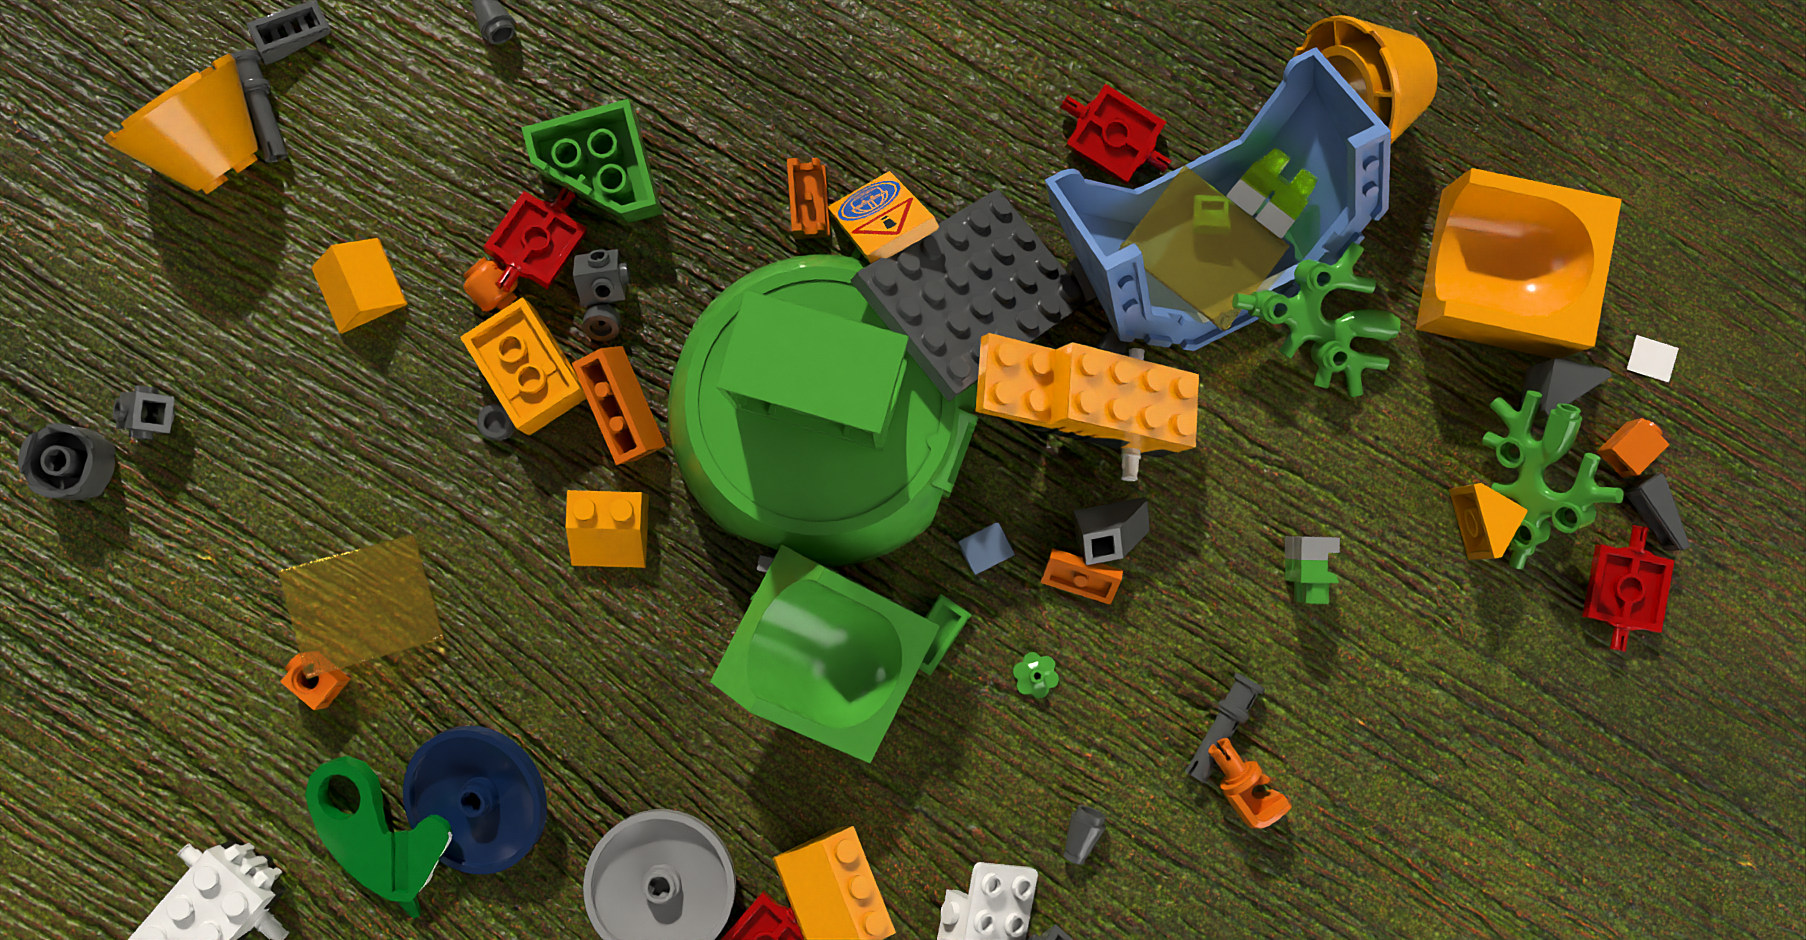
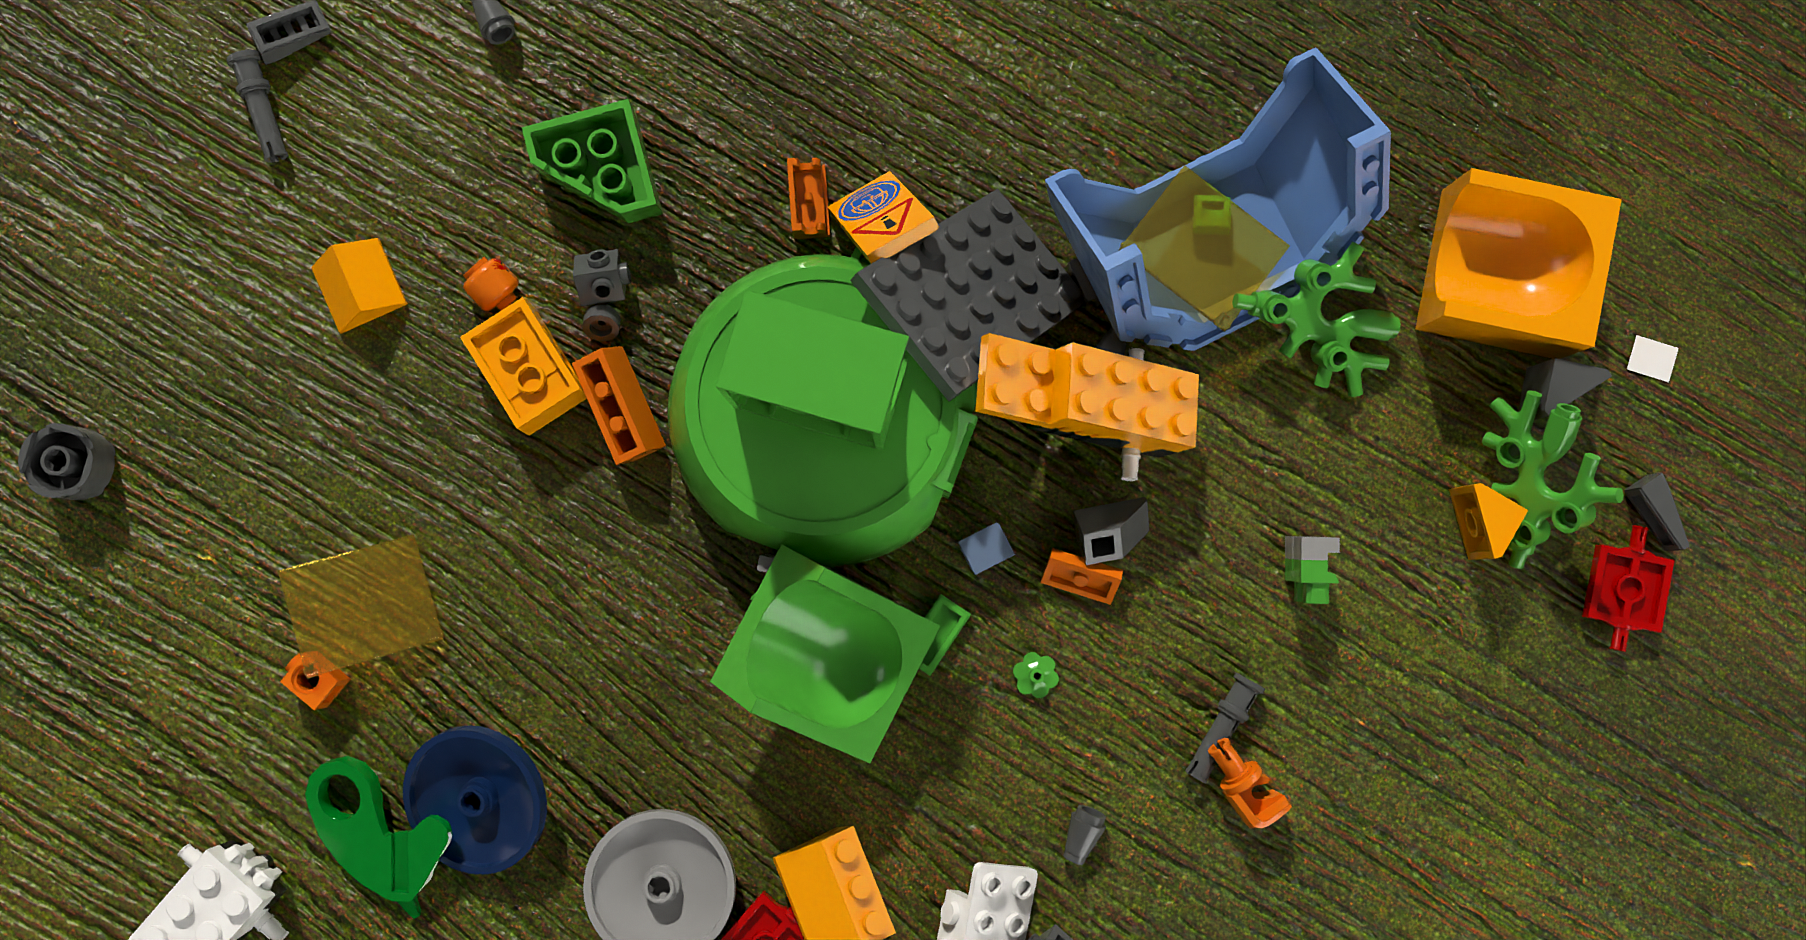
light orange cone [103,53,259,195] -> none
dark grey brick [113,386,175,440] -> none
dark grey tile [477,404,516,441] -> none
red plate [484,187,587,292] -> none
light orange slope [565,490,649,568] -> none
red plate [1060,83,1172,185] -> none
clear neon green hips [1226,147,1319,239] -> none
light orange cone [1293,15,1438,144] -> none
orange brick [1596,418,1670,478] -> none

